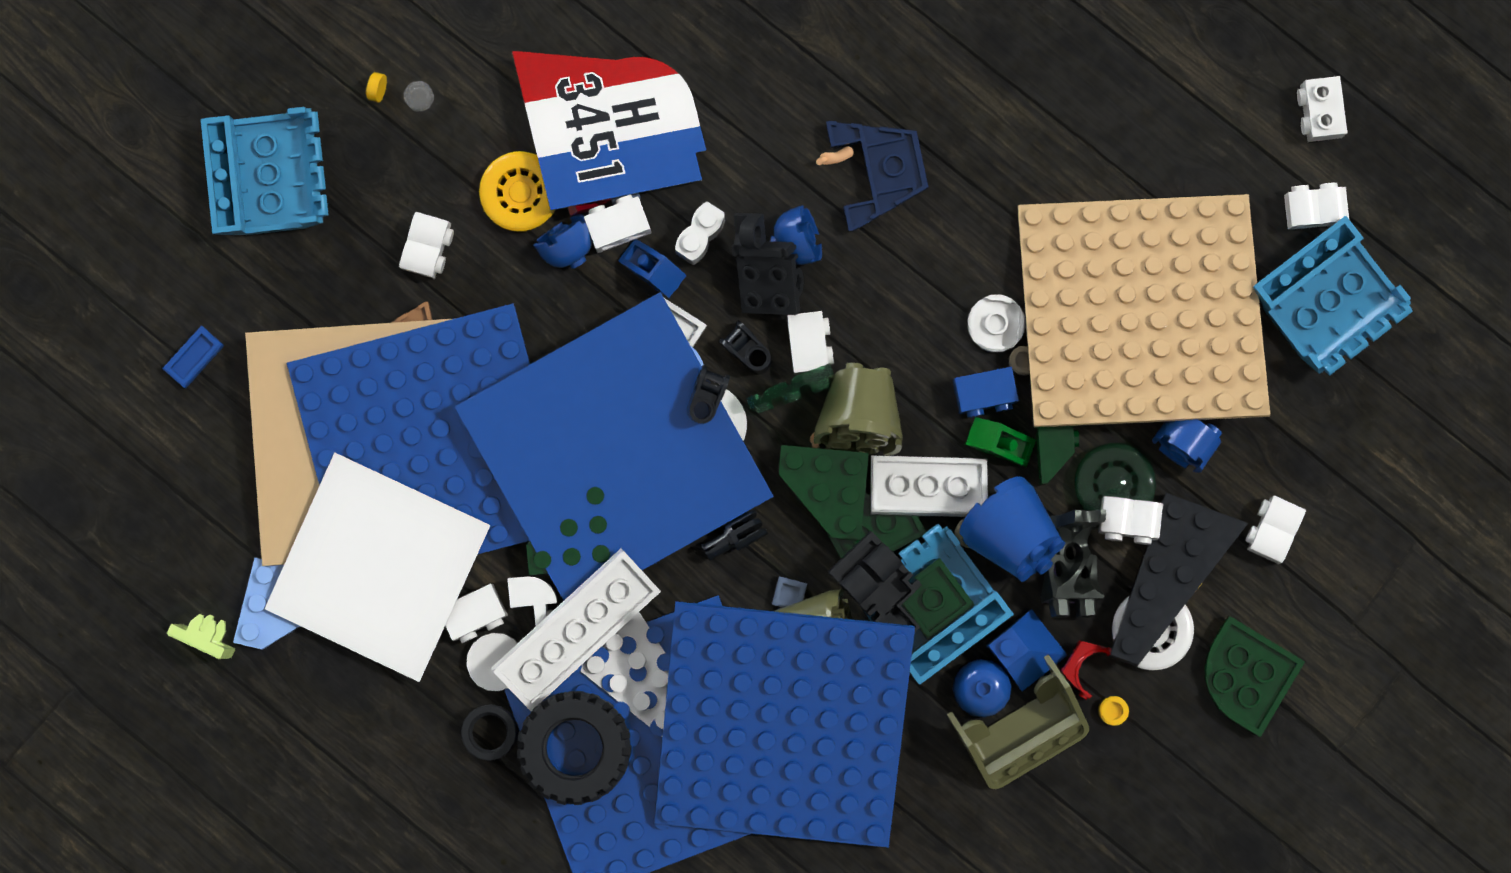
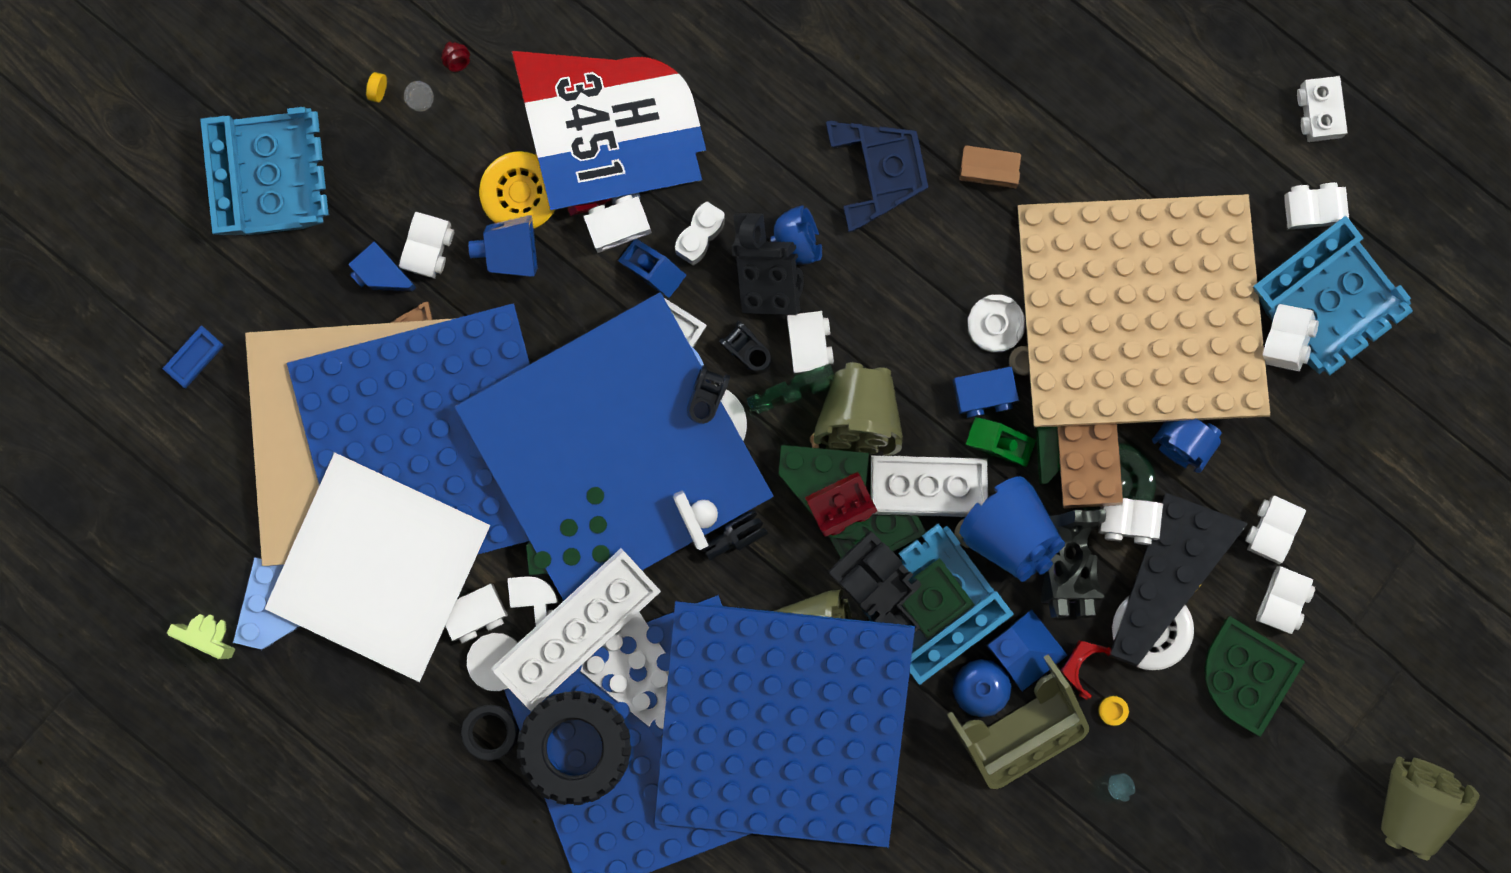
blue cylinder [533,214,593,269] -> none
sand blue tile [772,576,807,607] -> none
light nougat piece [816,146,854,165] -> none
none -> blue slope [348,241,417,291]
none -> dark red plate [441,42,470,72]
none -> blue torso [468,215,538,276]
none -> white tile [672,490,718,550]
none -> dark red bracket [805,472,877,537]
none -> medium nougat panel [959,146,1021,188]
none -> medium nougat plate [1057,424,1123,508]
none -> clear light blue plate [1108,773,1135,802]
none -> white brick [1256,566,1315,634]
none -> white brick [1263,304,1319,371]
none -> olive cone [1381,756,1480,860]

